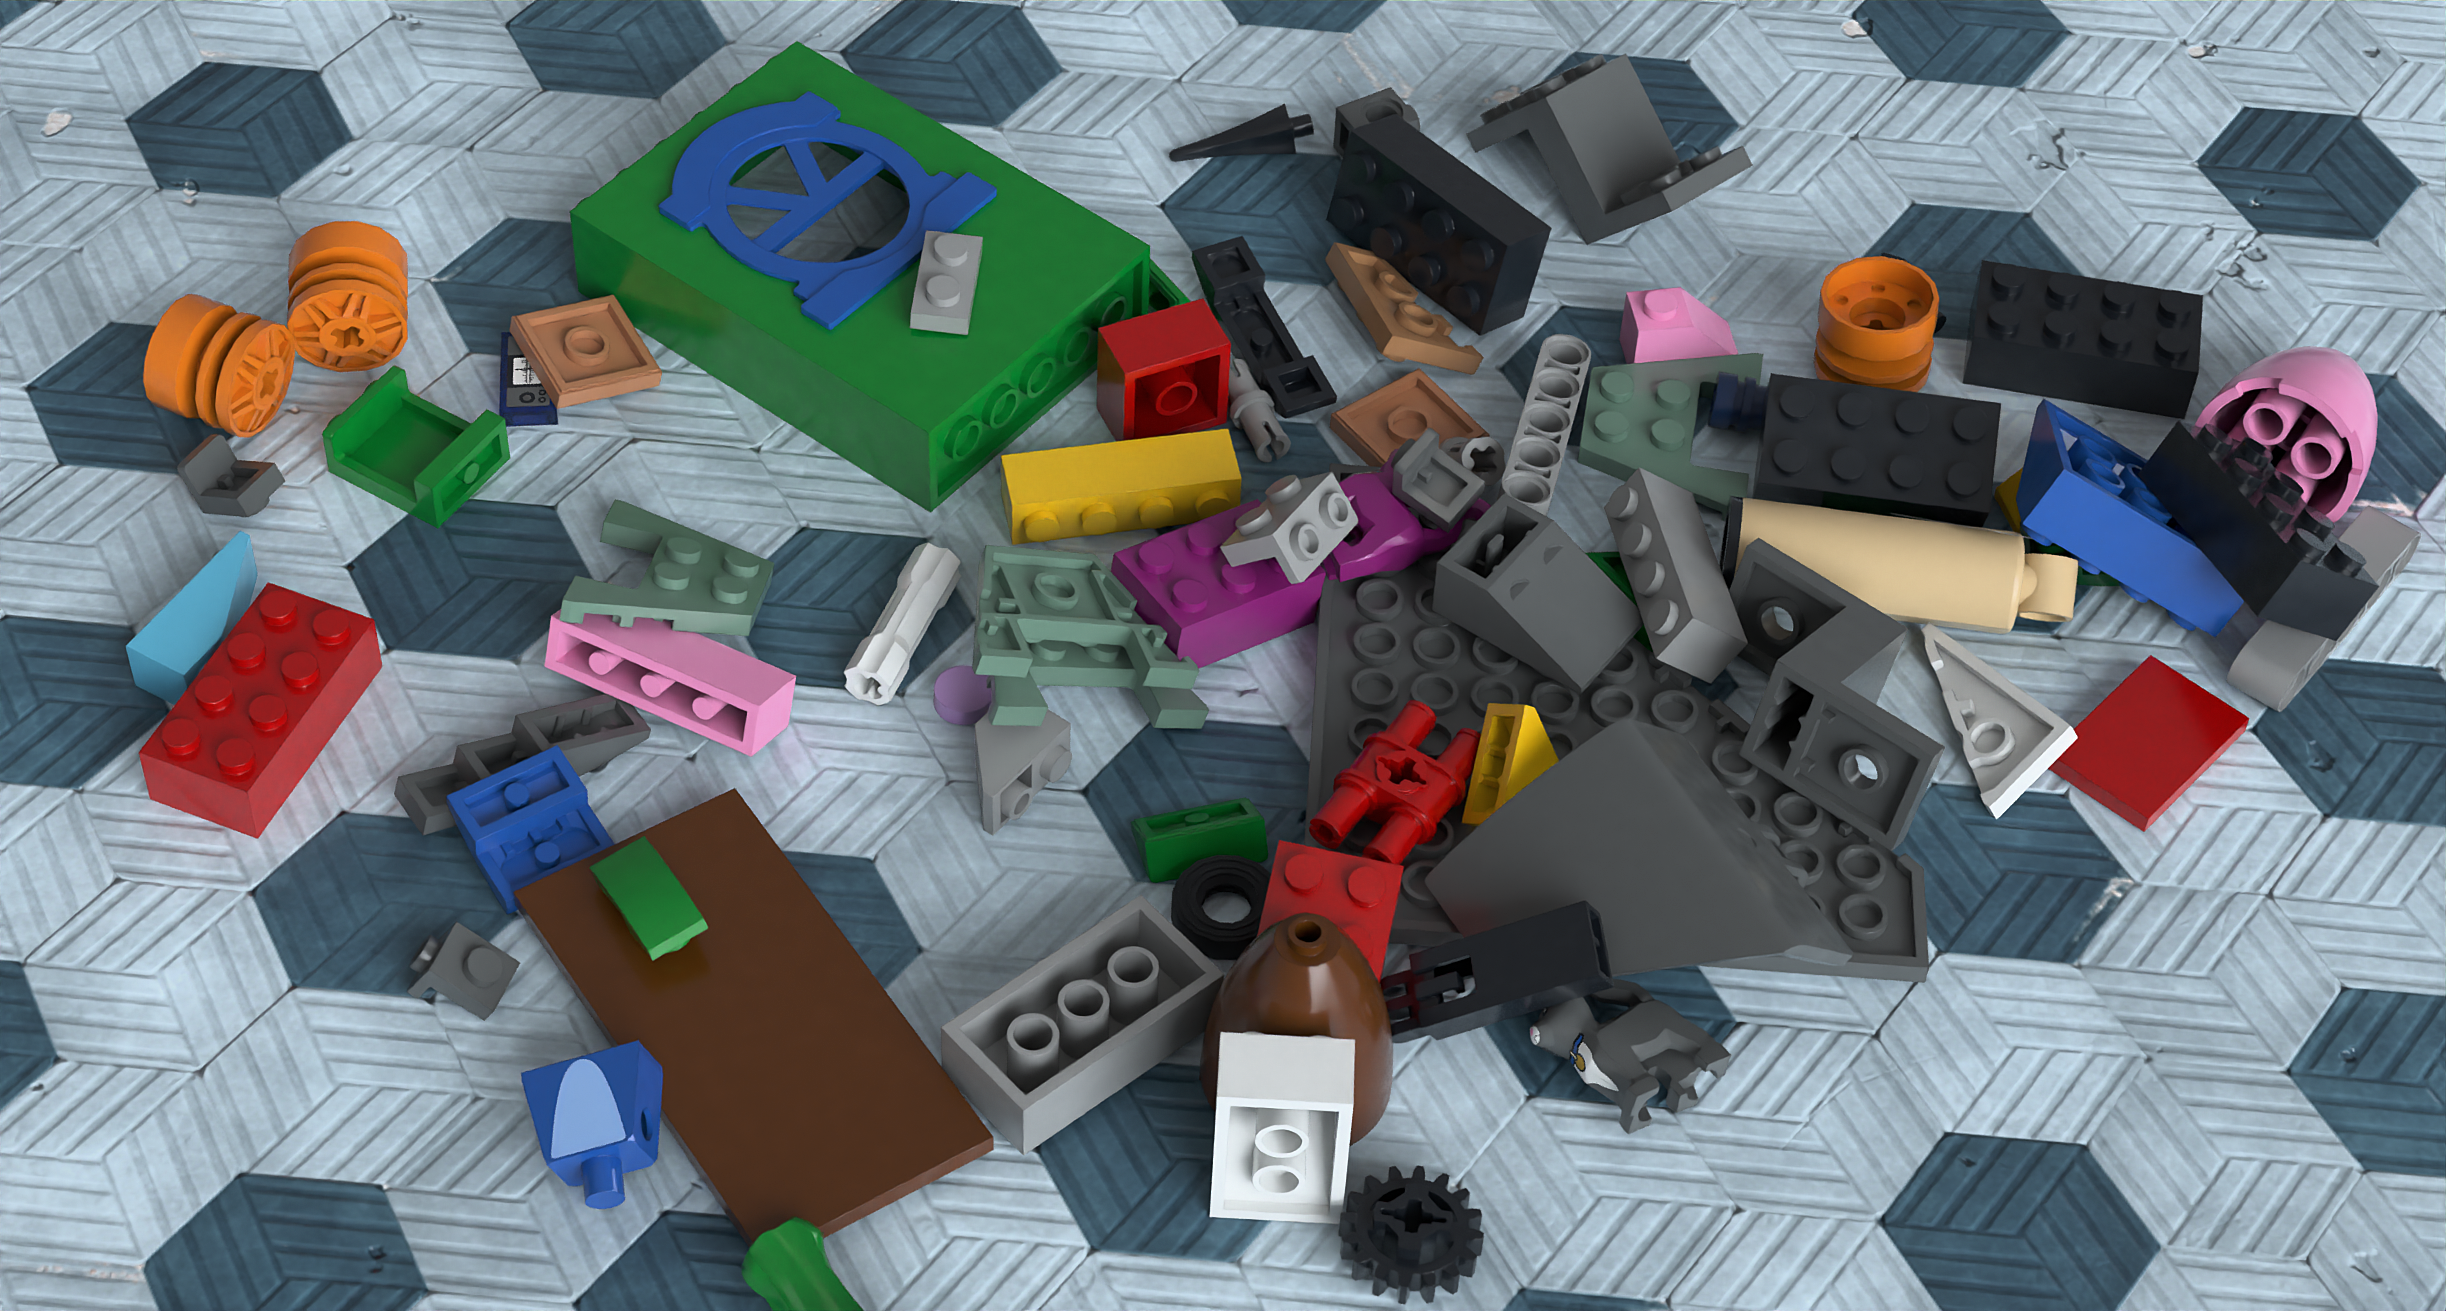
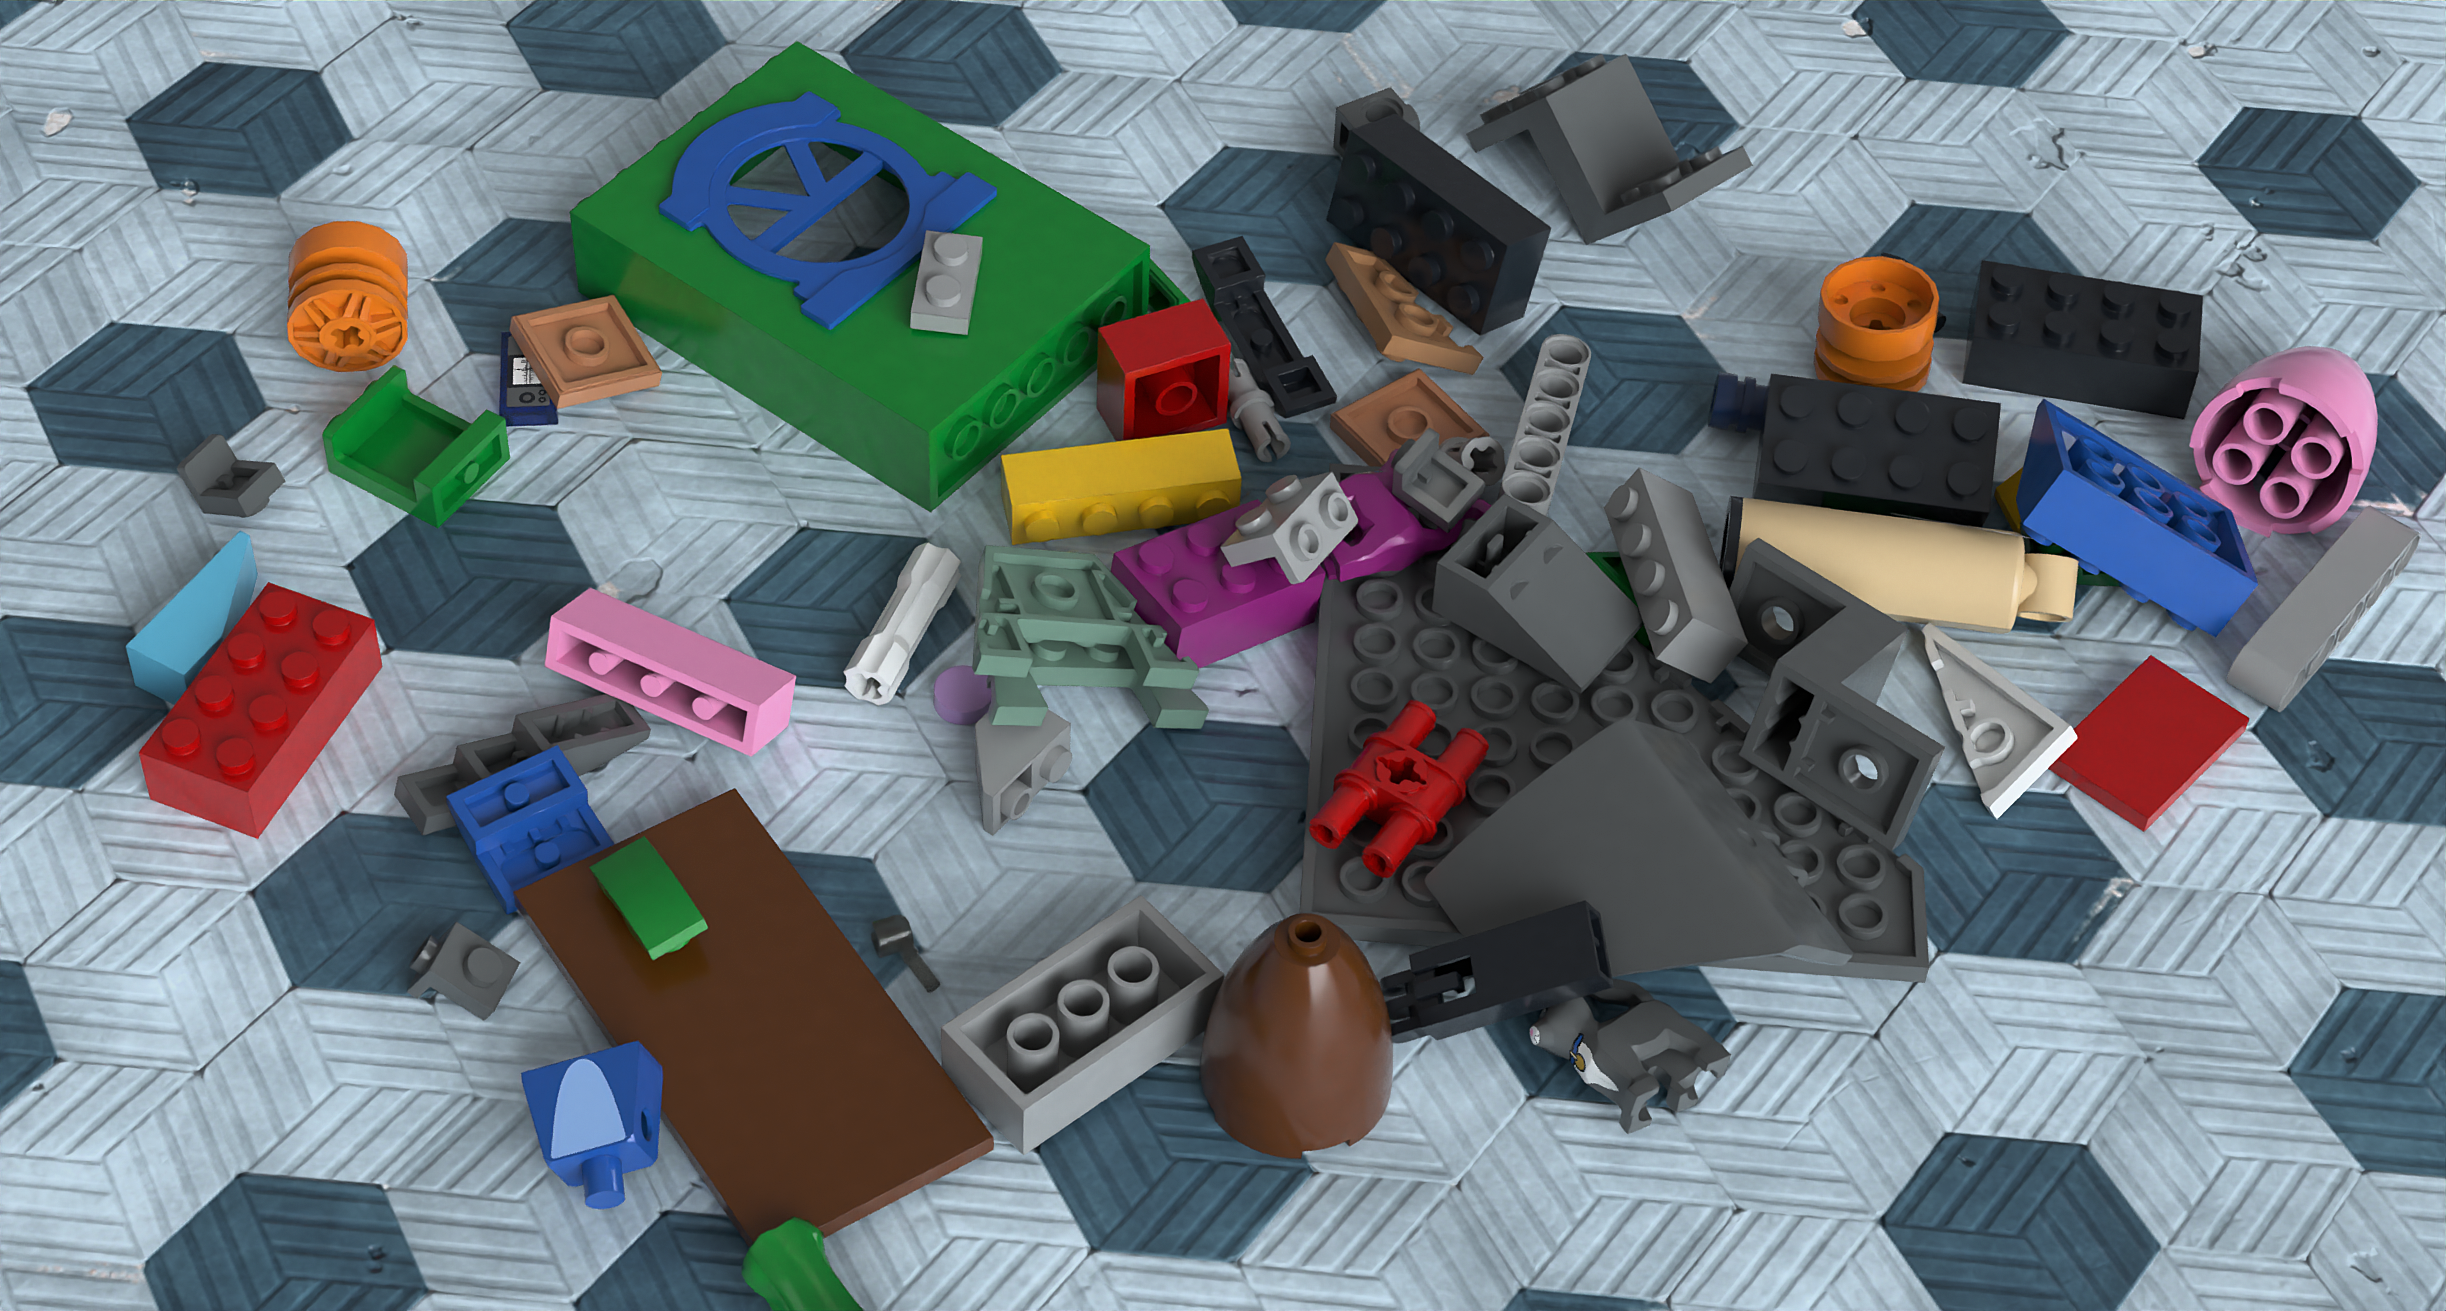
orange wheel [143,294,295,438] -> none
sand green wing [559,499,775,636] -> none
green slope [1131,797,1268,883] -> none
black piece [1169,104,1314,162] -> none
black tyre [1171,855,1271,960] -> none
white slope [1210,1032,1355,1224] -> none
red brick [1257,840,1404,984] -> none
black gear [1338,1165,1484,1304] -> none
yellow slope [1461,703,1559,826] -> none
sand green wing [1577,353,1763,521] -> none
bright pink slope [1619,287,1738,364] -> none
black brick [2138,420,2380,641] -> none
none -> clear smoke hand [871,915,941,993]

